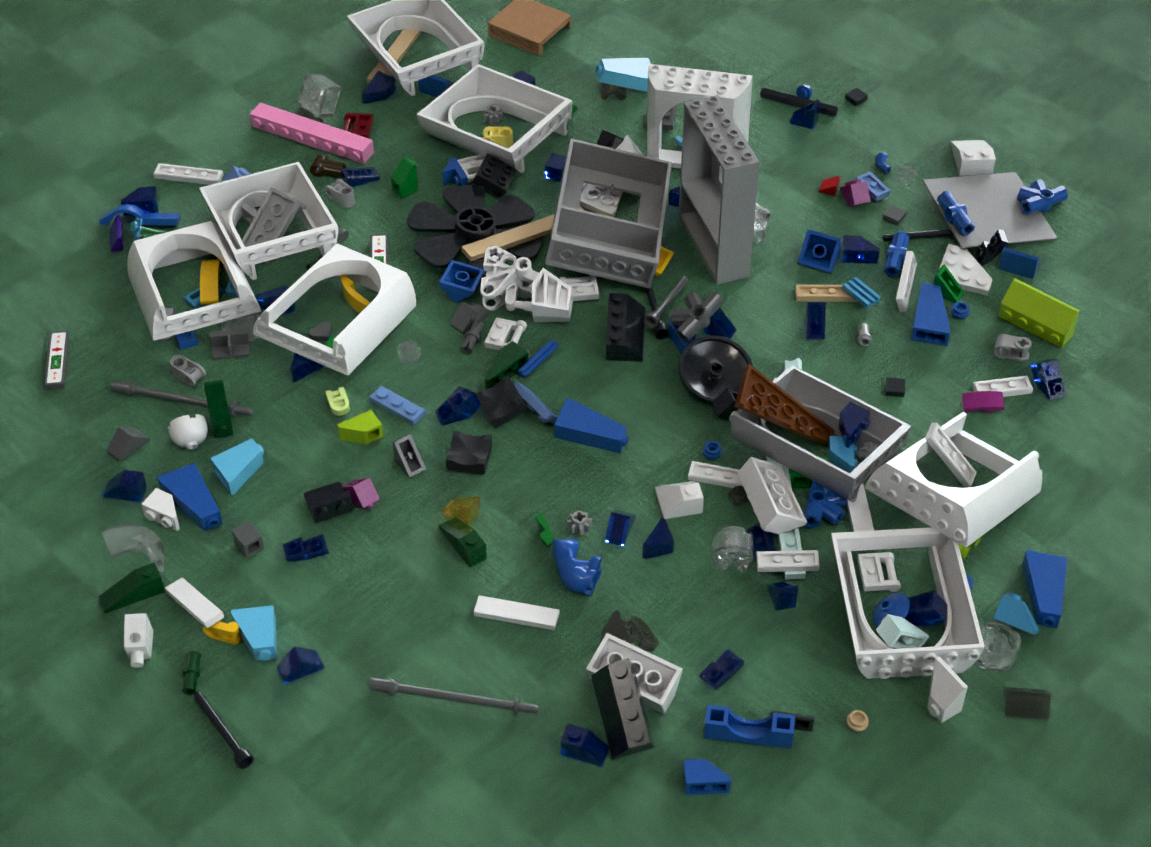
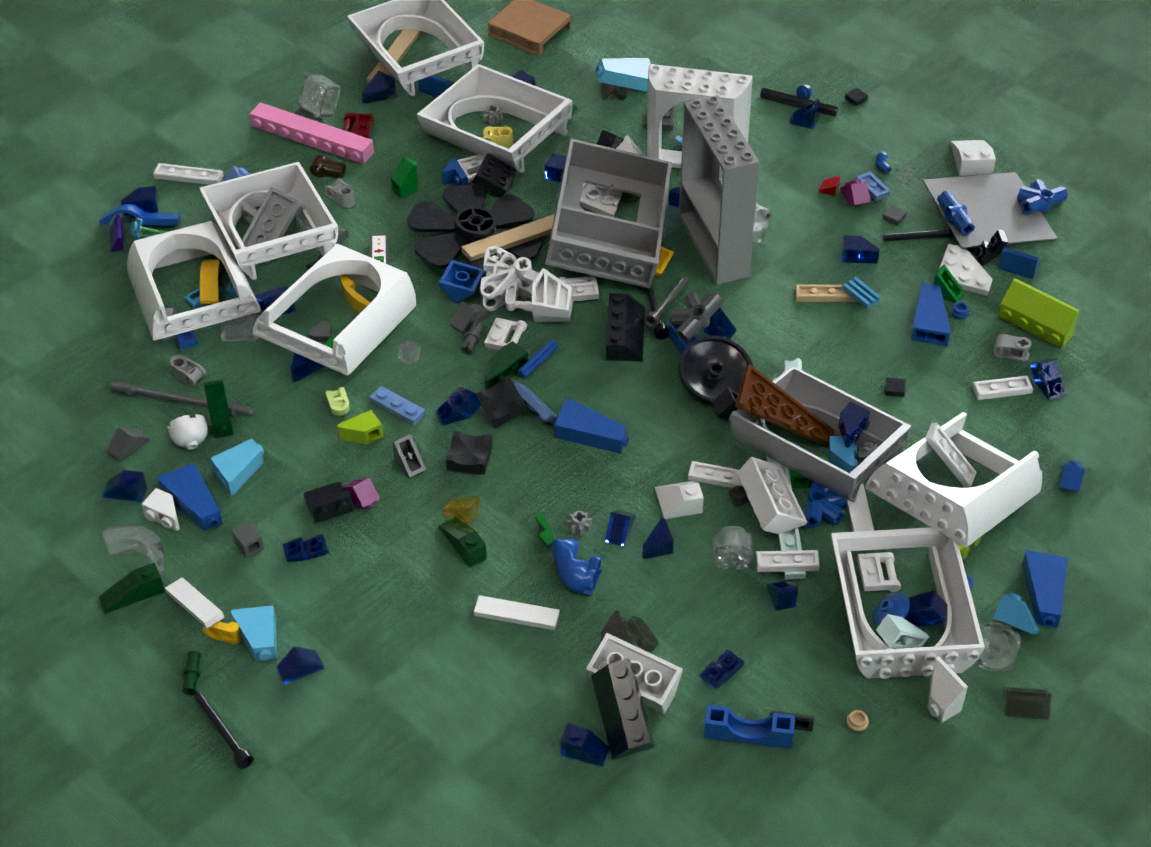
tile [44,331,70,389] -> none
white torso [124,613,153,668] -> none
dark grey panel [210,328,250,360] -> none
clear blue slope [342,167,380,187] -> none
dark grey bar [370,677,539,716] -> none
blue slope [683,758,731,795] -> none
blue plate [703,441,722,459] -> none
clear blue slope [747,523,777,562] -> none
blue slope [798,229,842,273] -> none
clear blue slope [805,302,826,339] -> none
light grey pin [857,323,872,346] -> none
blue piece [884,231,909,278] -> none
white tile [896,251,917,312] -> none
magenta slope [962,391,1005,413] -> none
none -> blue slope [1059,460,1085,491]

